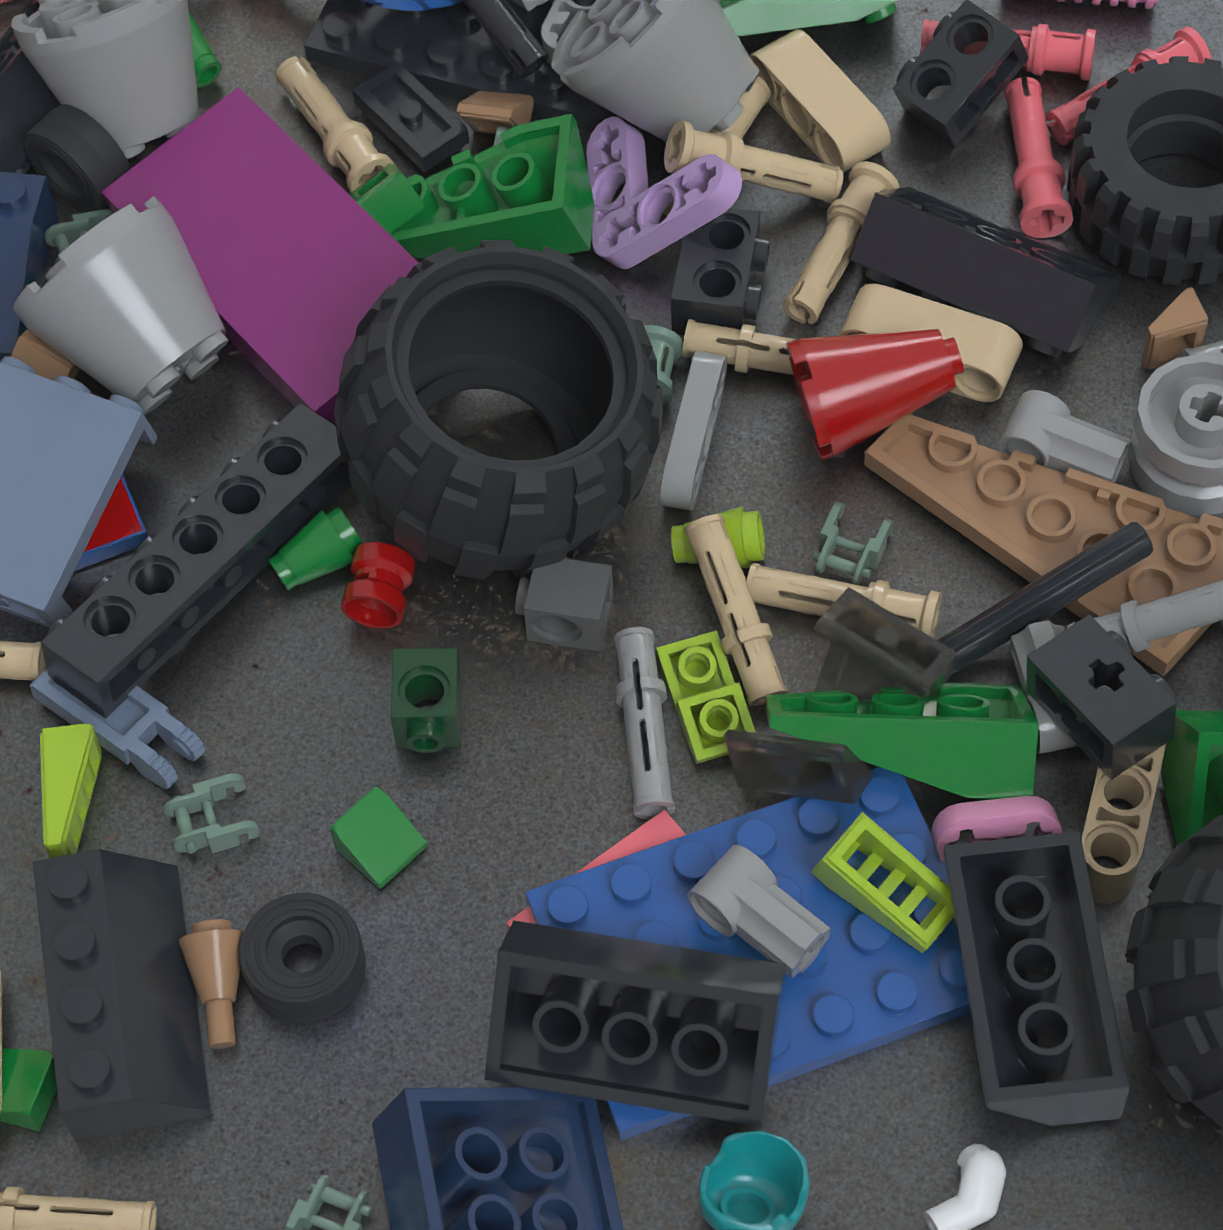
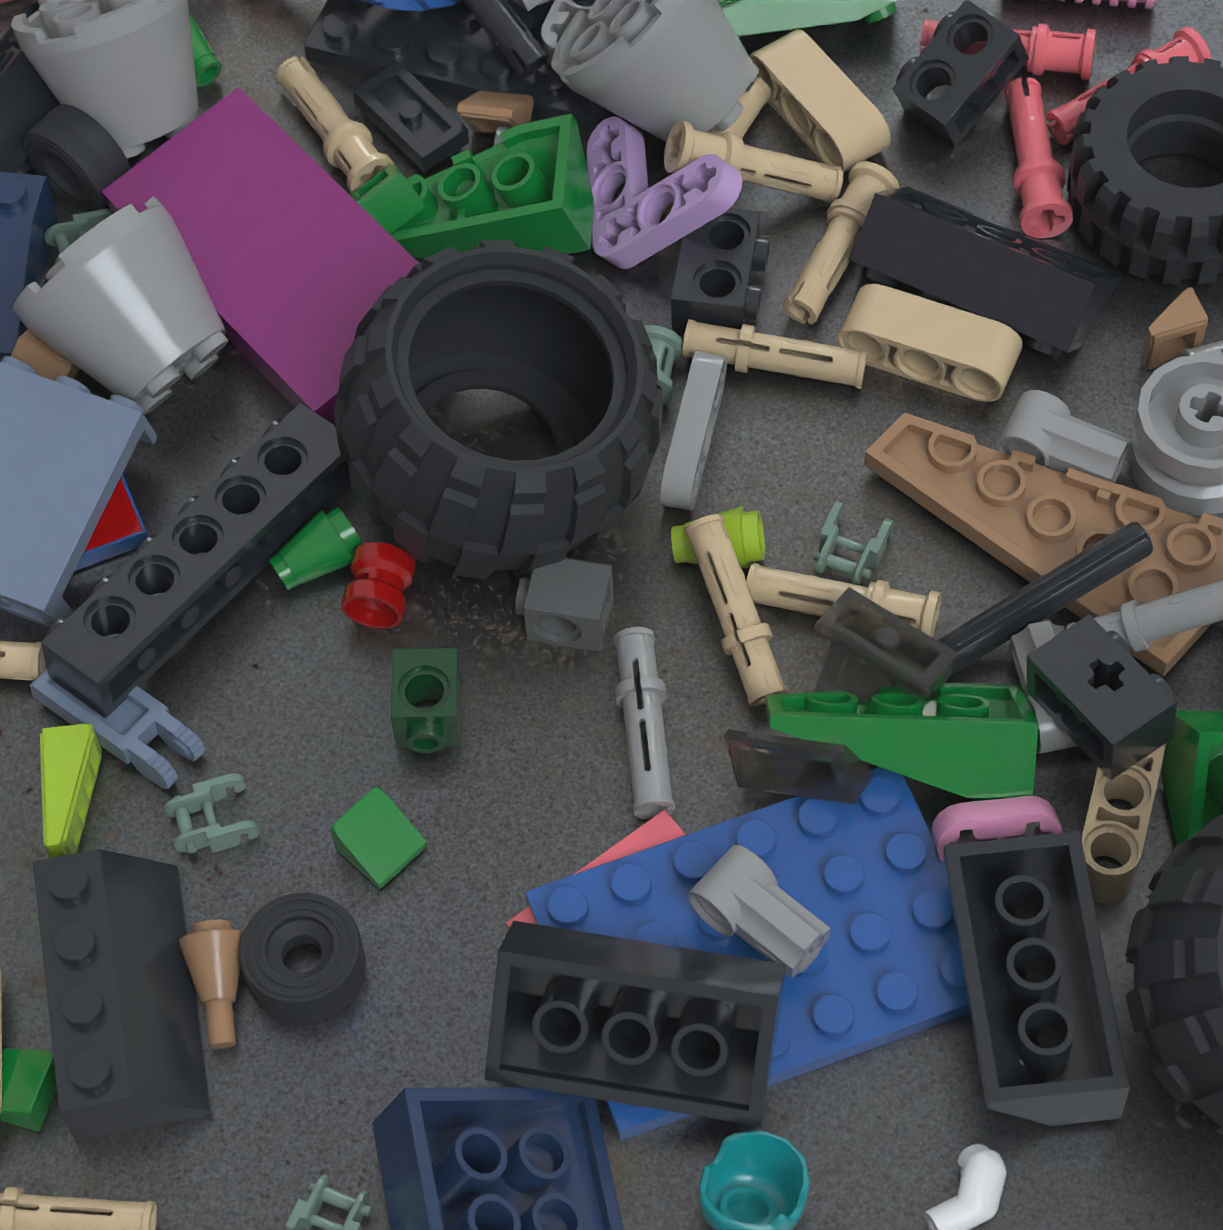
lime slope [655,630,759,764] -> none
red cone [786,329,964,461] -> none
lime slope [811,812,954,954] -> none

